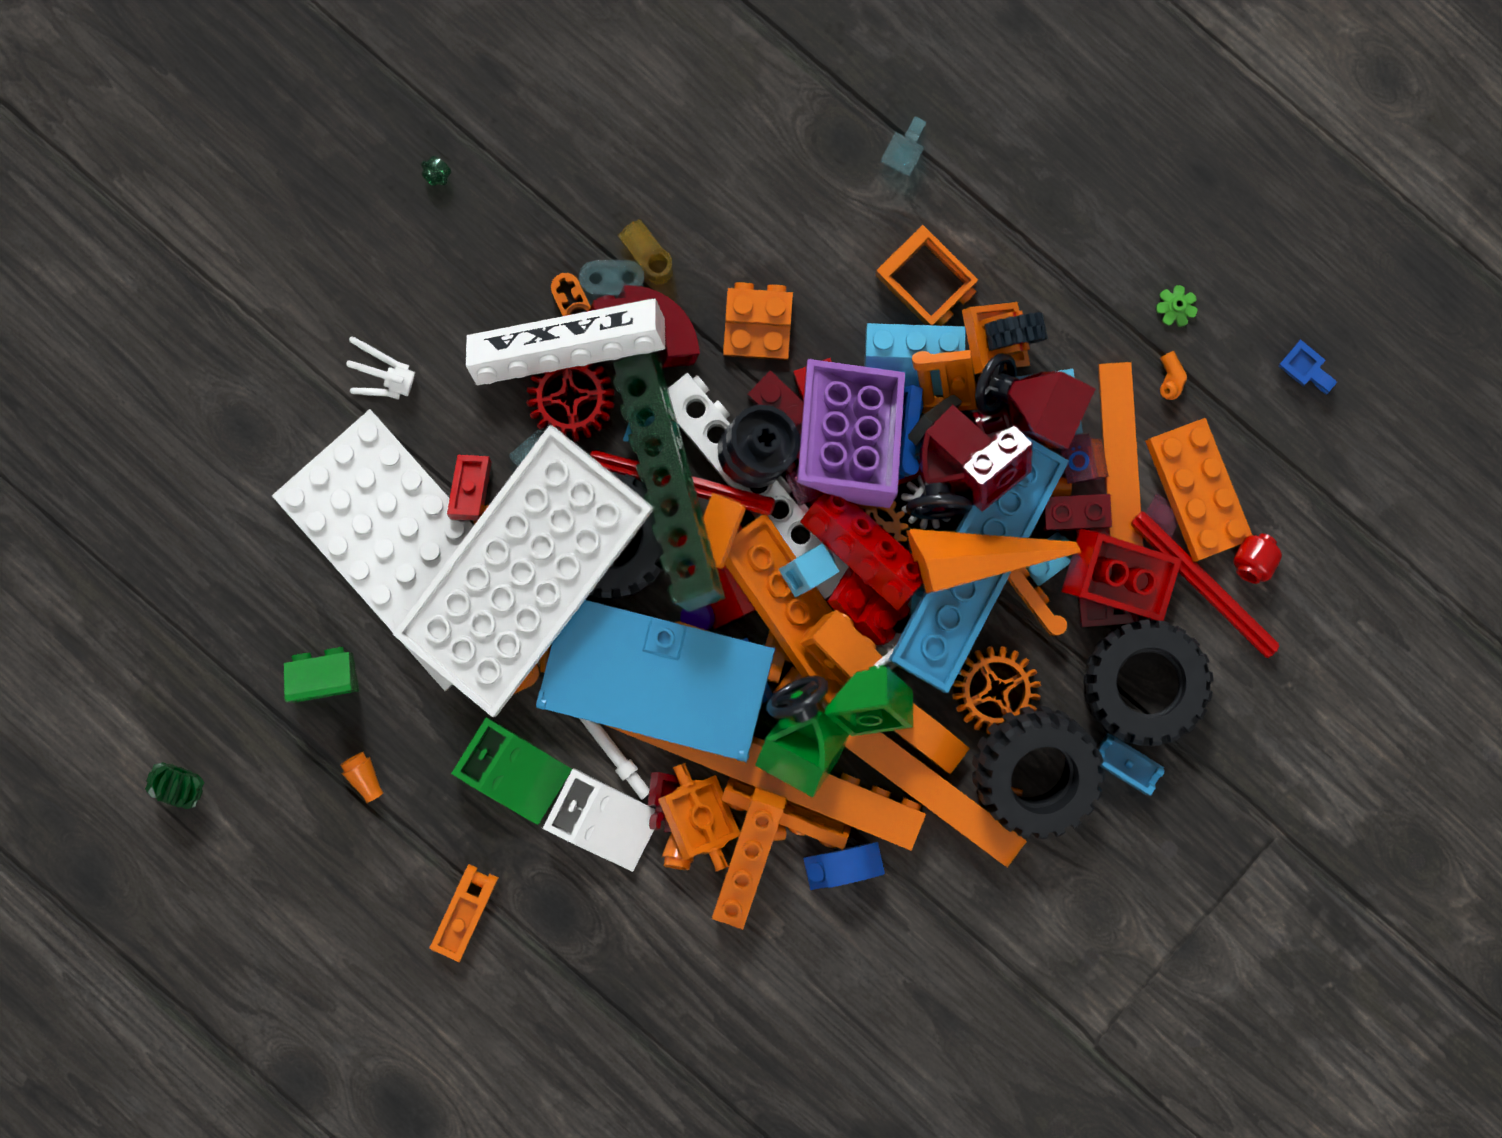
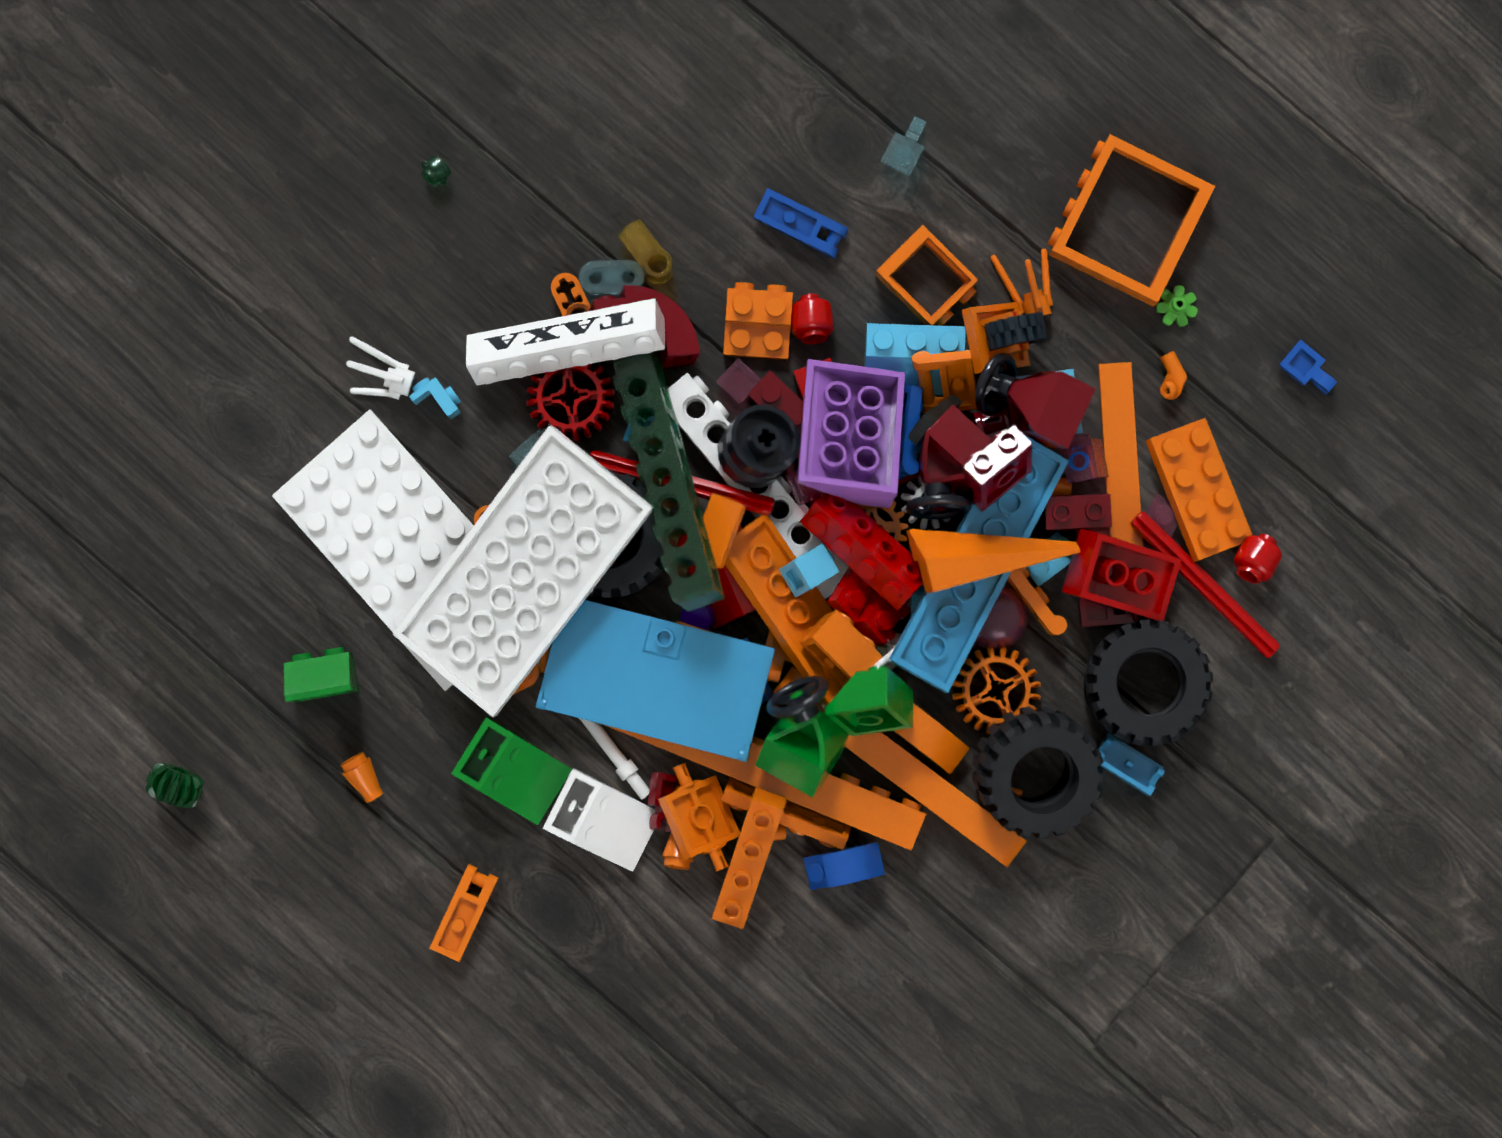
red plate [447,455,492,521] -> none
none -> medium azure bracket [409,377,461,420]
none -> clear pink plate [716,358,761,405]
none -> blue plate [753,188,849,259]
none -> red head [791,293,834,345]
none -> clear pink cylinder [975,586,1028,650]
none -> orange plant [990,248,1053,316]
none -> orange window [1048,134,1215,307]

